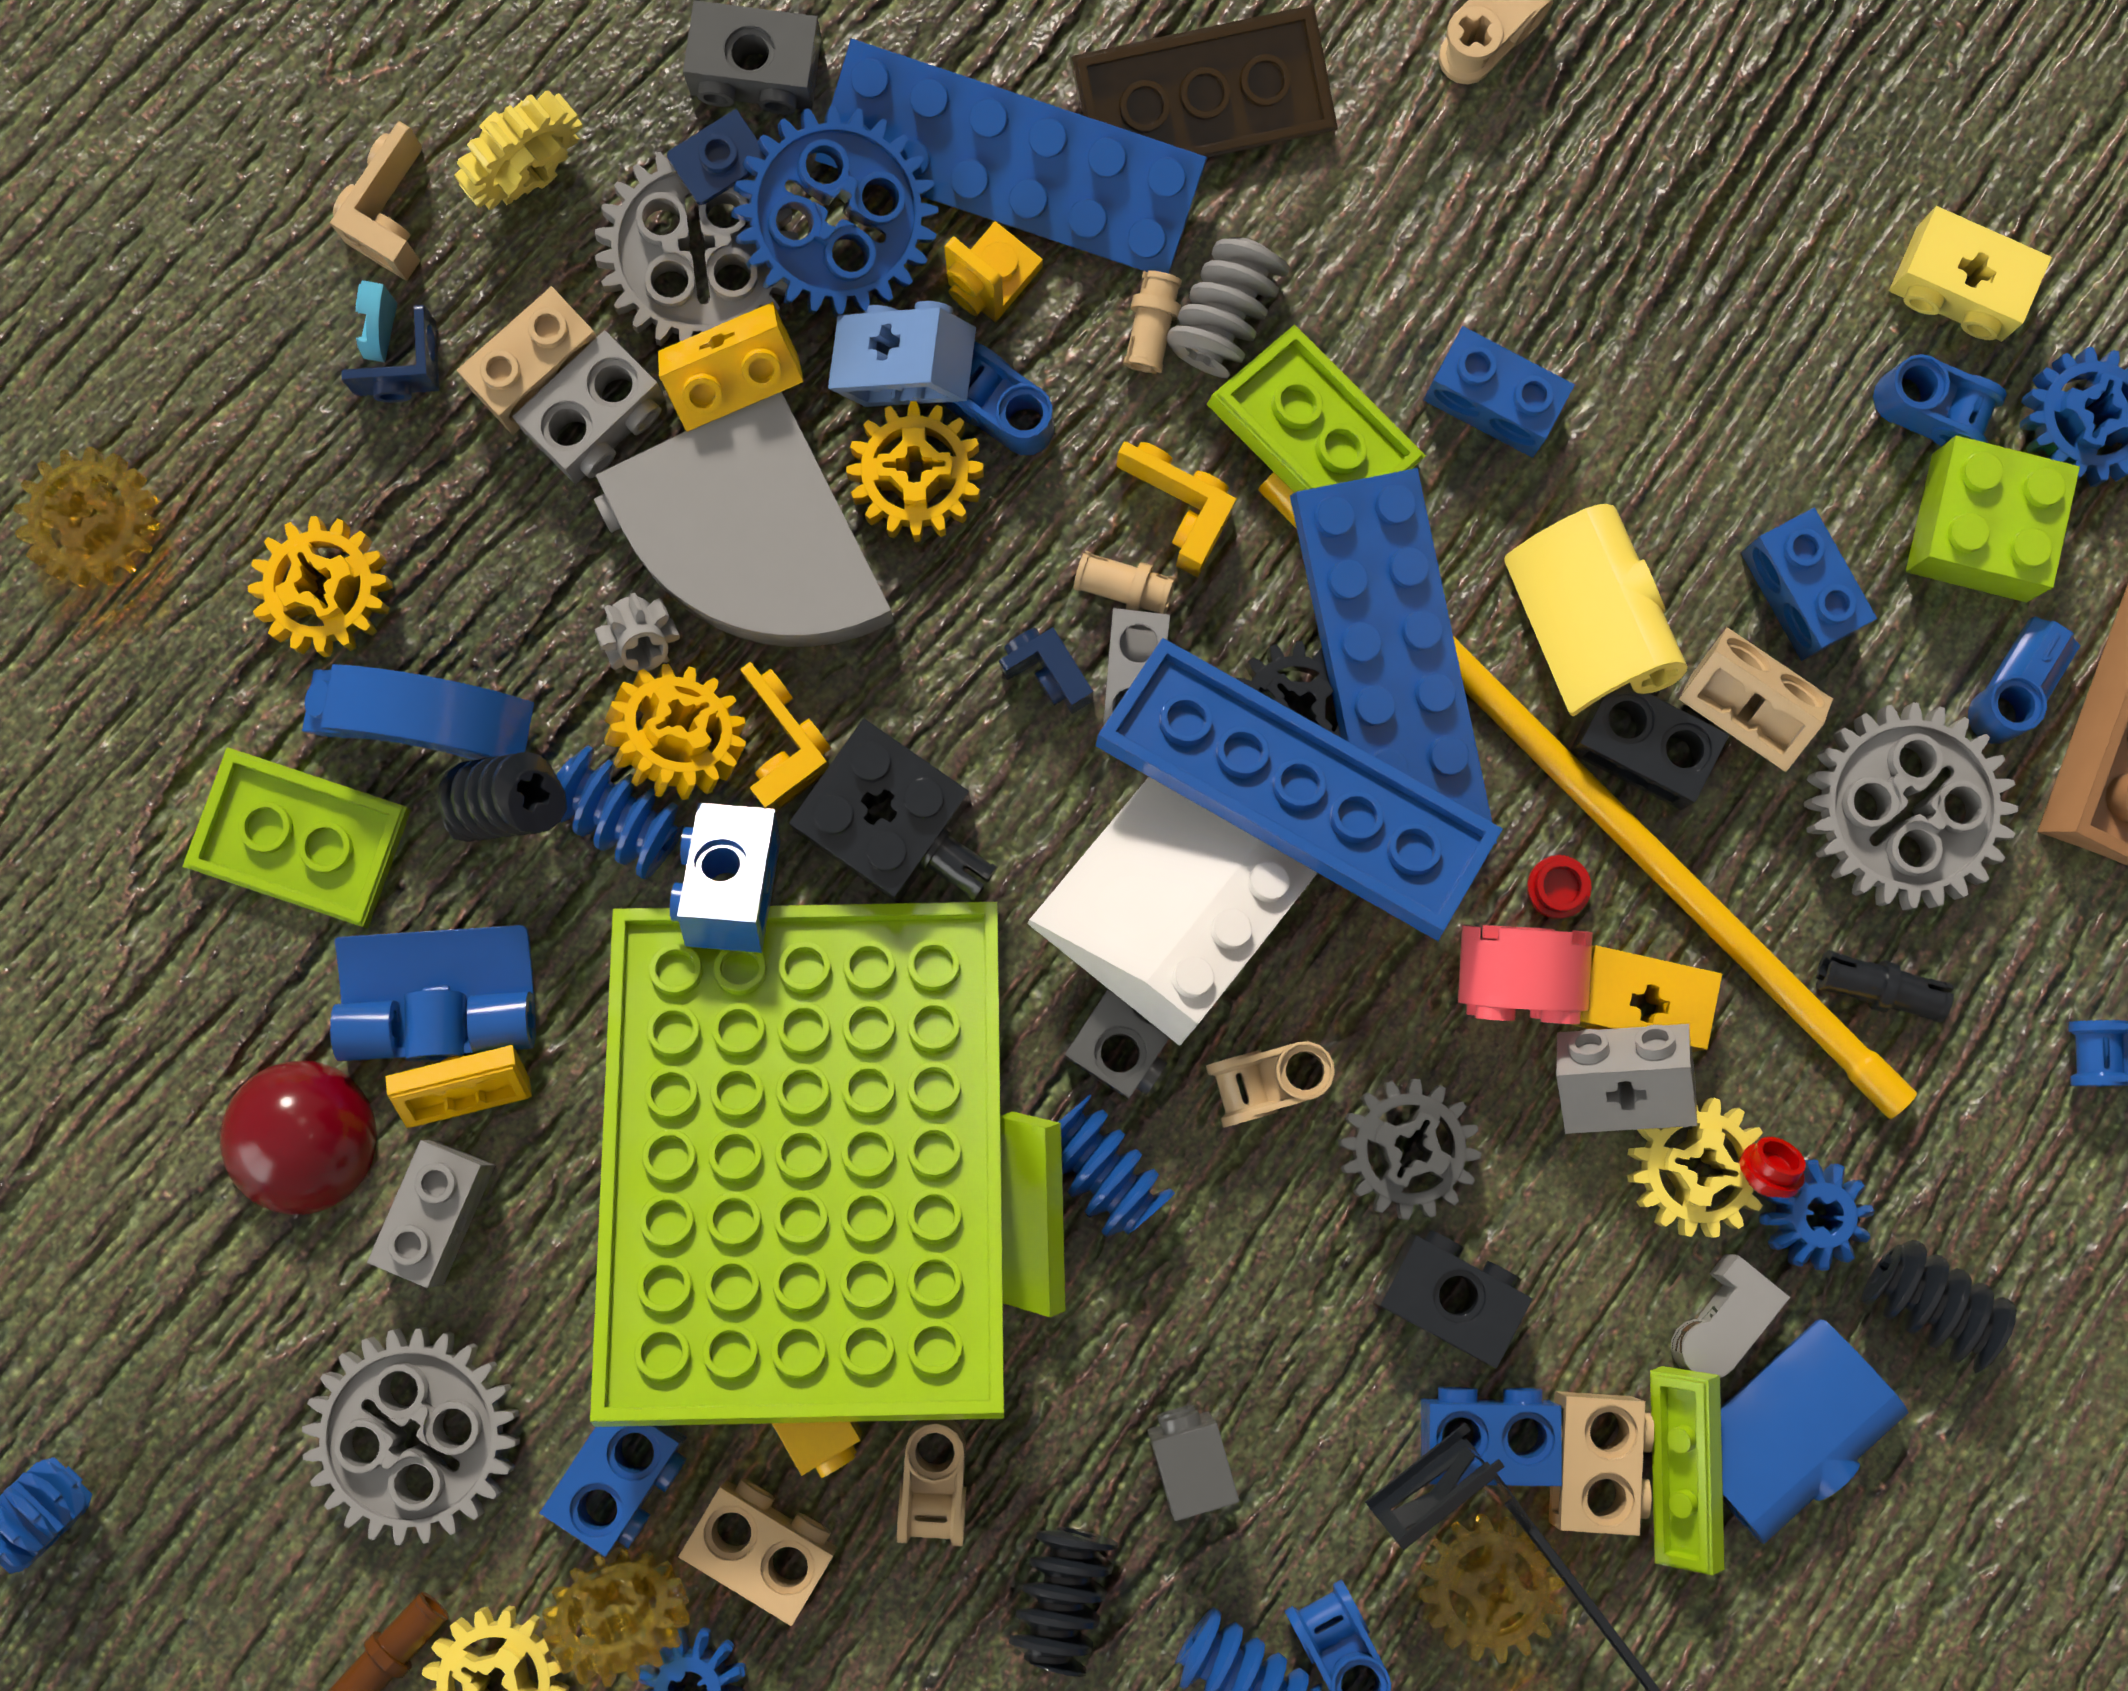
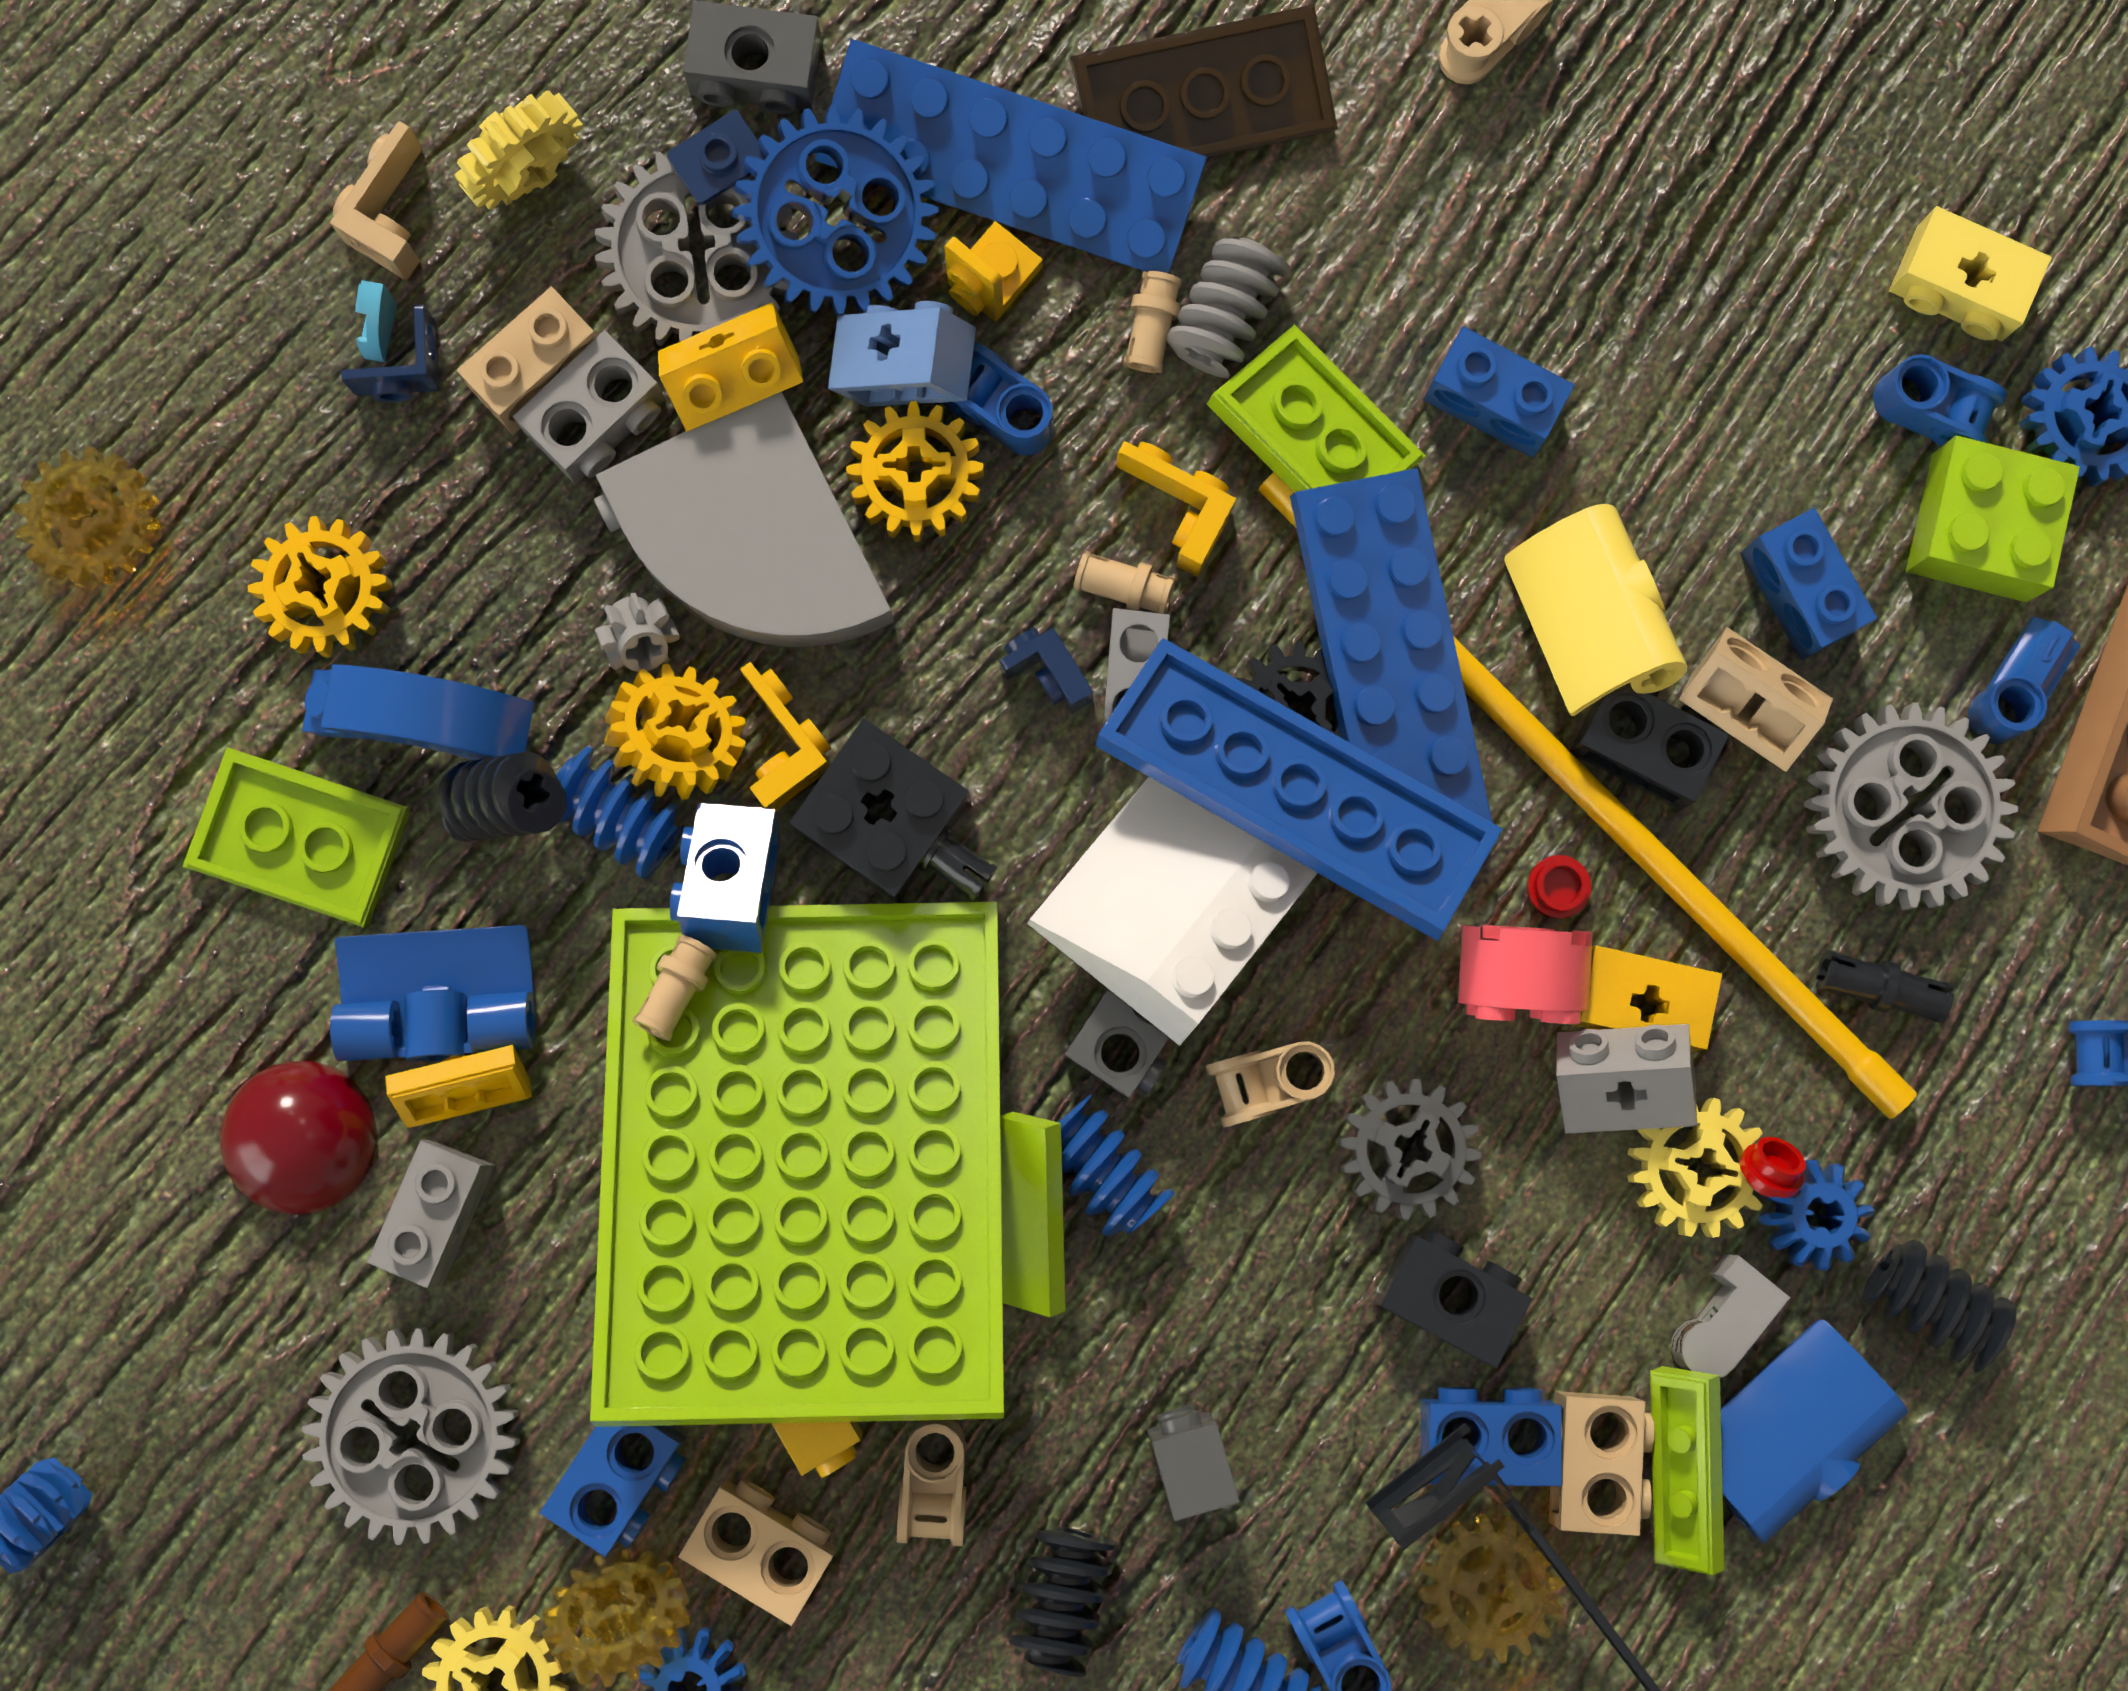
none -> tan pin [632,935,717,1041]

